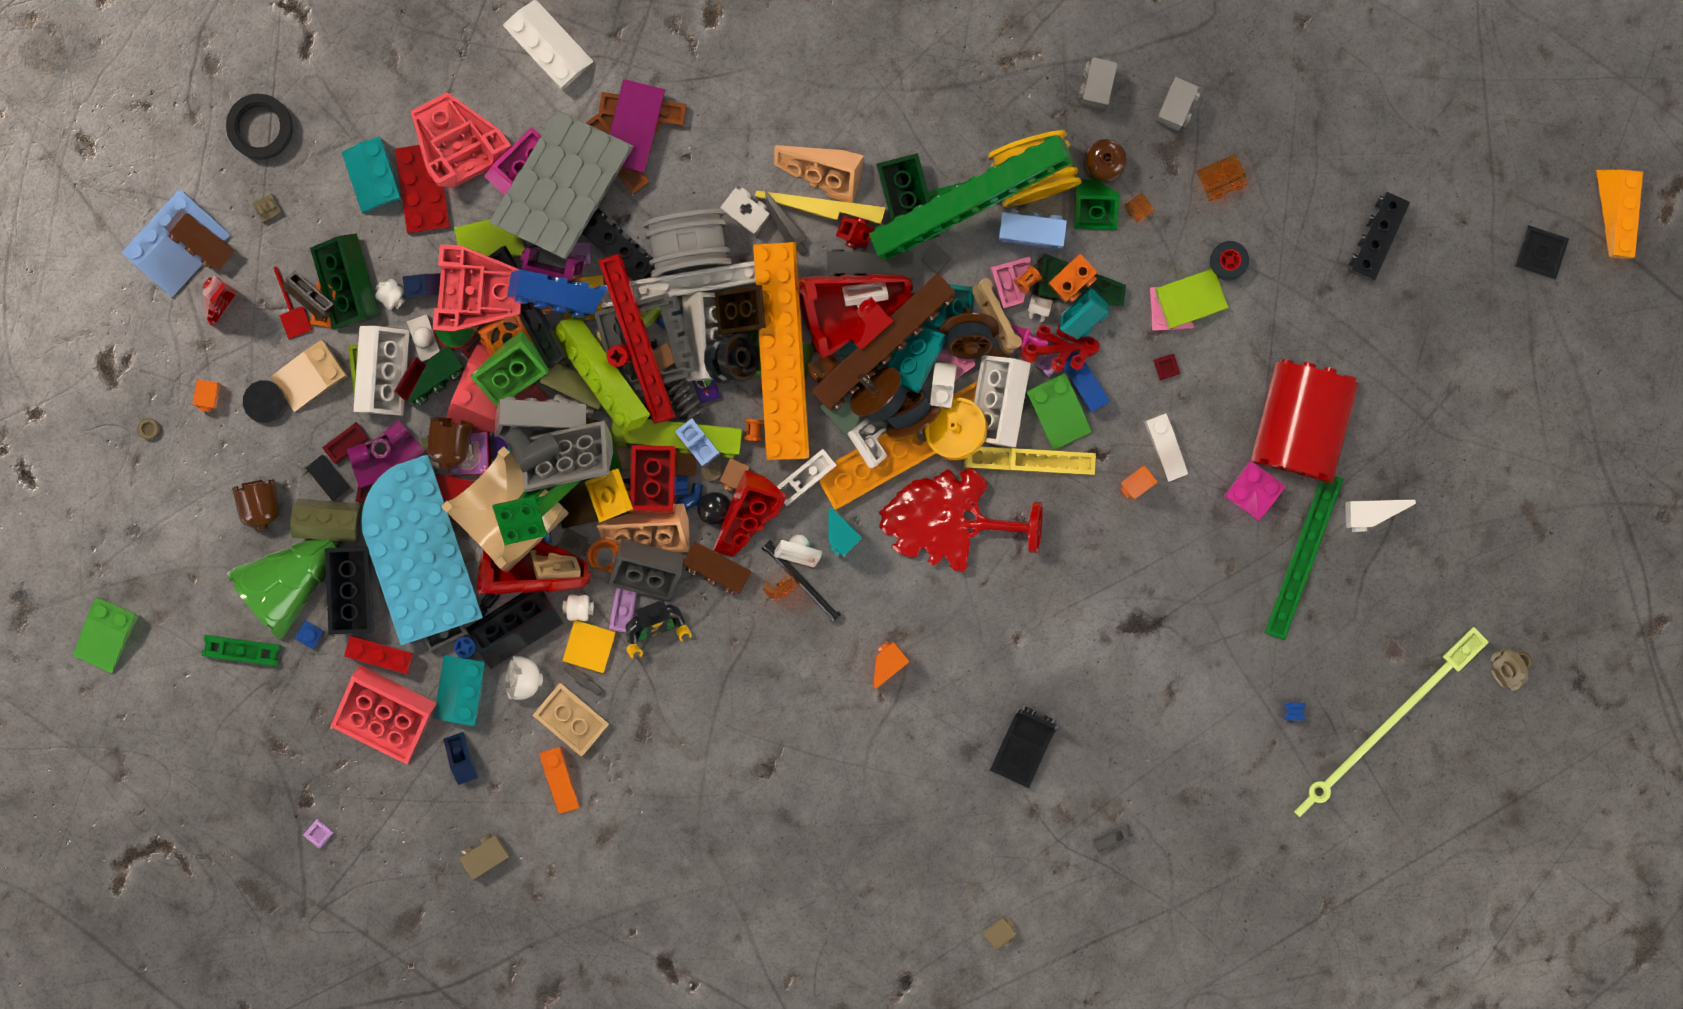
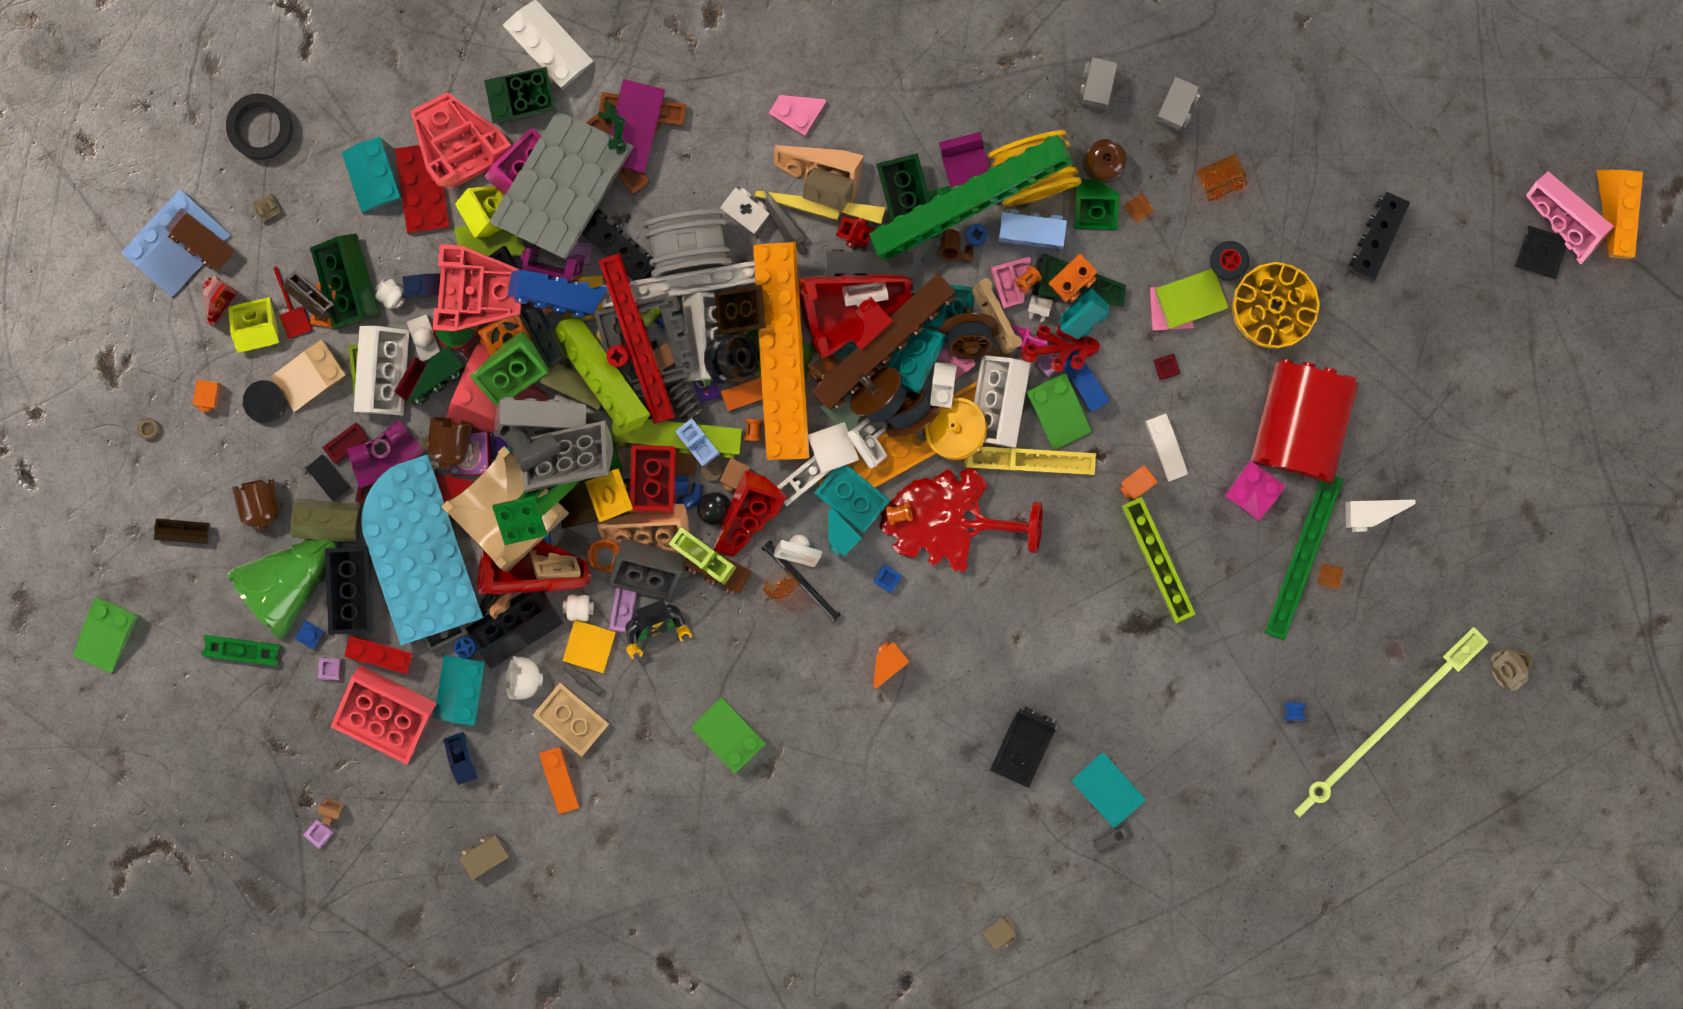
none -> dark brown piece [154,518,211,544]
none -> neon yellow slope [228,297,279,353]
none -> medium nougat tile [317,798,345,826]
none -> lavender tile [318,657,342,680]
none -> neon yellow slope [455,185,504,238]
none -> dark green slope [484,67,555,125]
none -> light nougat piece [489,593,513,619]
none -> dark green piece [598,101,626,154]
none -> lime slope [669,527,737,585]
none -> bright green slope [691,697,766,774]
none -> orange tile [721,377,763,412]
none -> bright pink wing [769,95,827,137]
none -> dark tan brick [803,167,854,211]
none -> white sticker [808,422,859,473]
none -> teal tile [814,464,890,534]
none -> blue plate [873,564,902,594]
none -> orange bush [886,502,913,525]
none -> magenta panel [939,132,989,189]
none -> reddish brown piece [939,229,974,263]
none -> blue wheel [966,224,988,247]
none -> teal tile [1071,752,1146,829]
none -> lime brick [1121,497,1196,623]
none -> yellow brick [1231,262,1320,349]
none -> clear orange tile [1317,563,1343,589]
none -> bright pink wedge [1526,171,1614,264]

